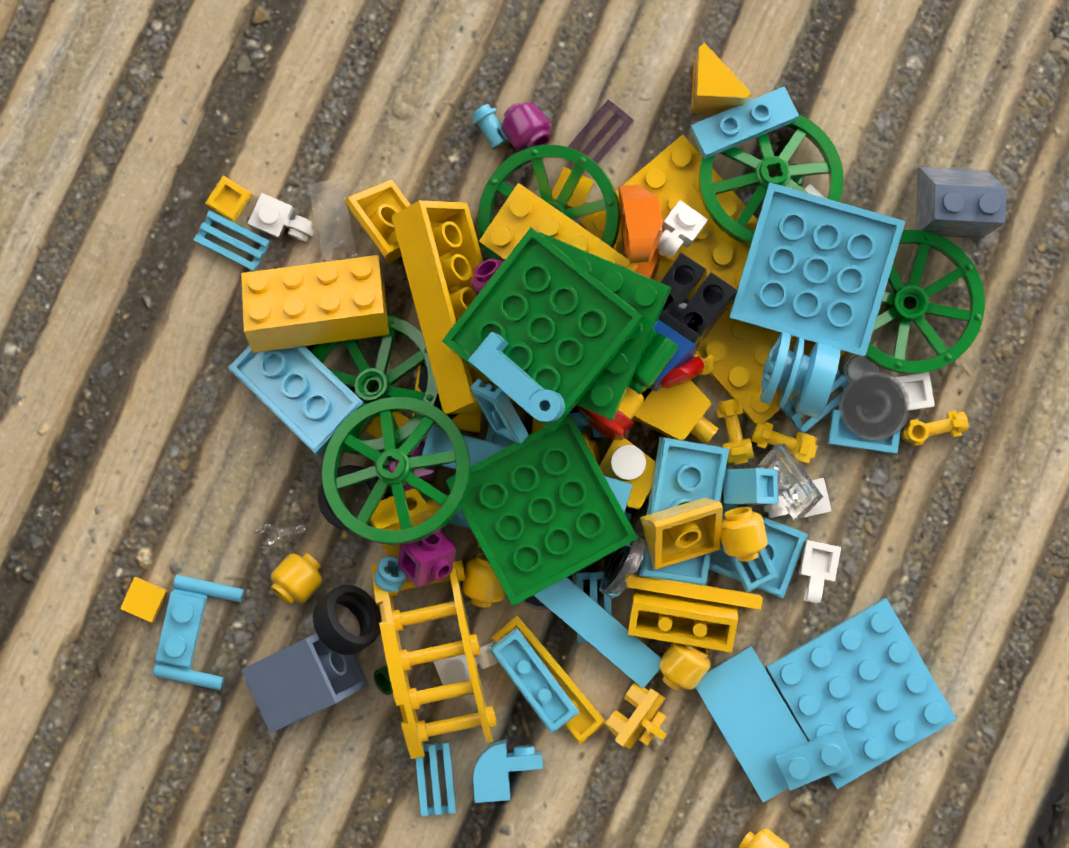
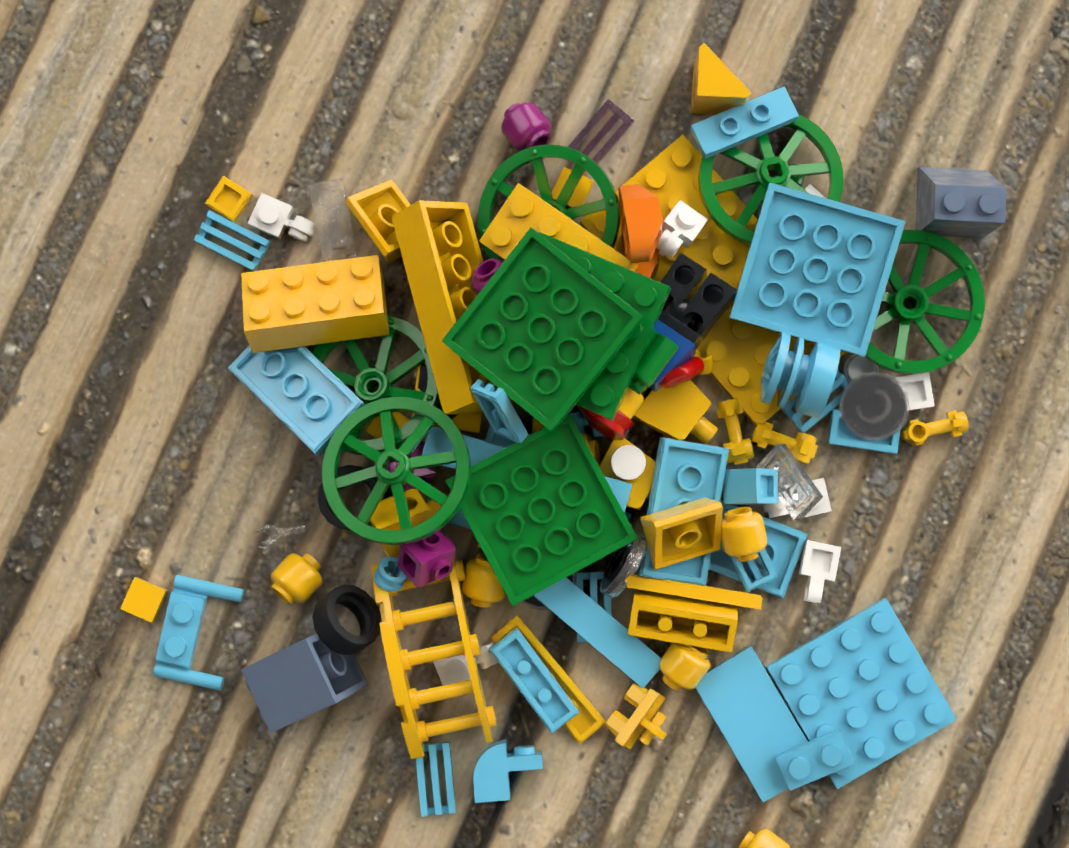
dark green hinge [374,665,393,695] -> none
medium azure leg [468,332,565,422] -> none
medium azure pin [472,104,509,150] -> none

